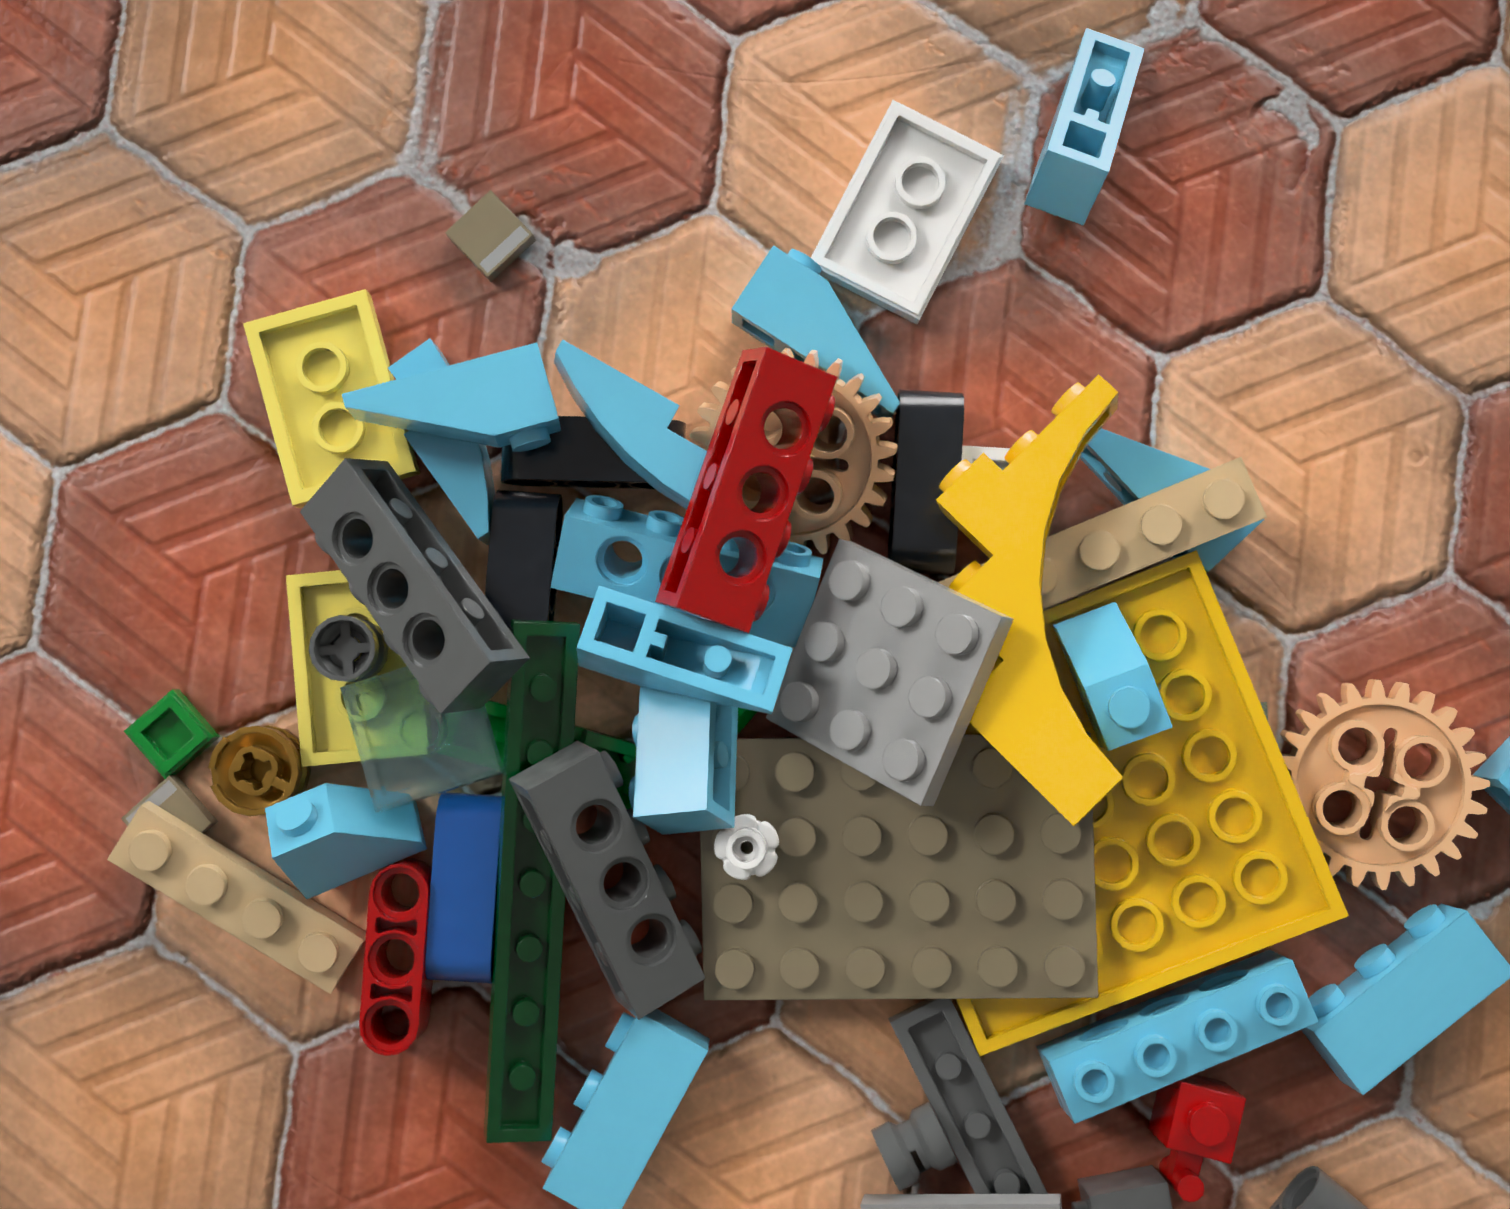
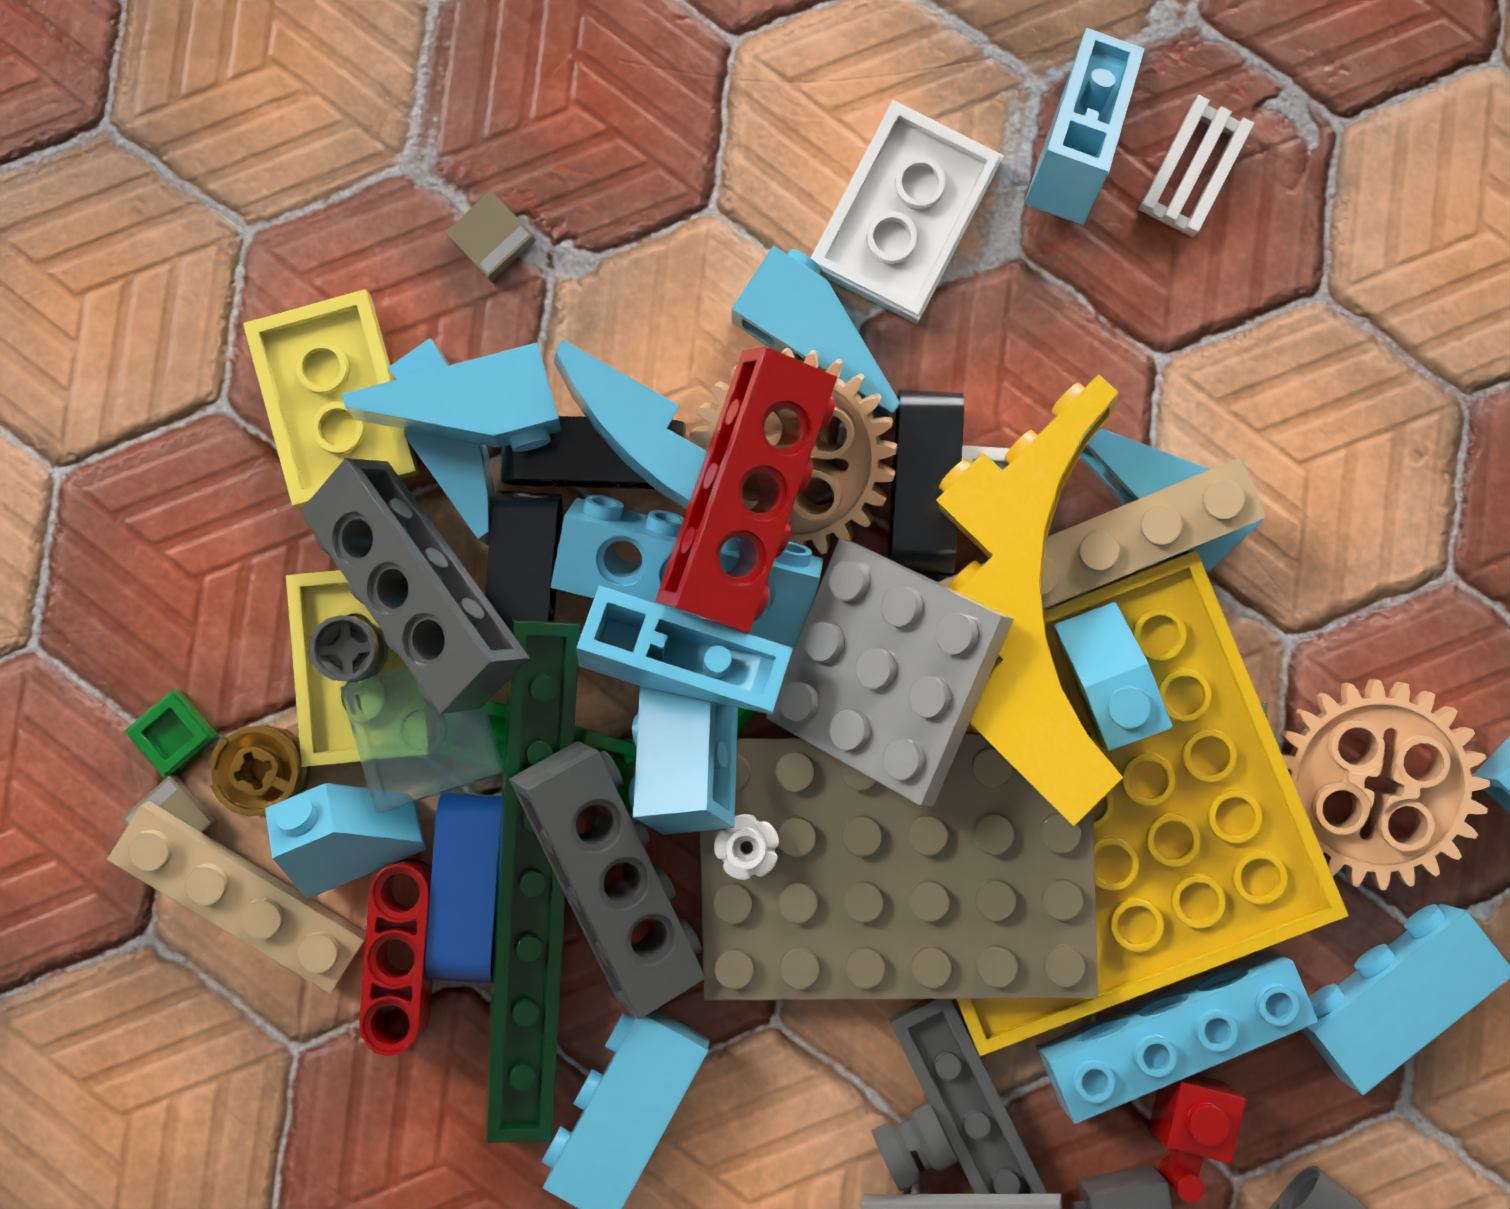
none -> white tile [1138,95,1254,237]

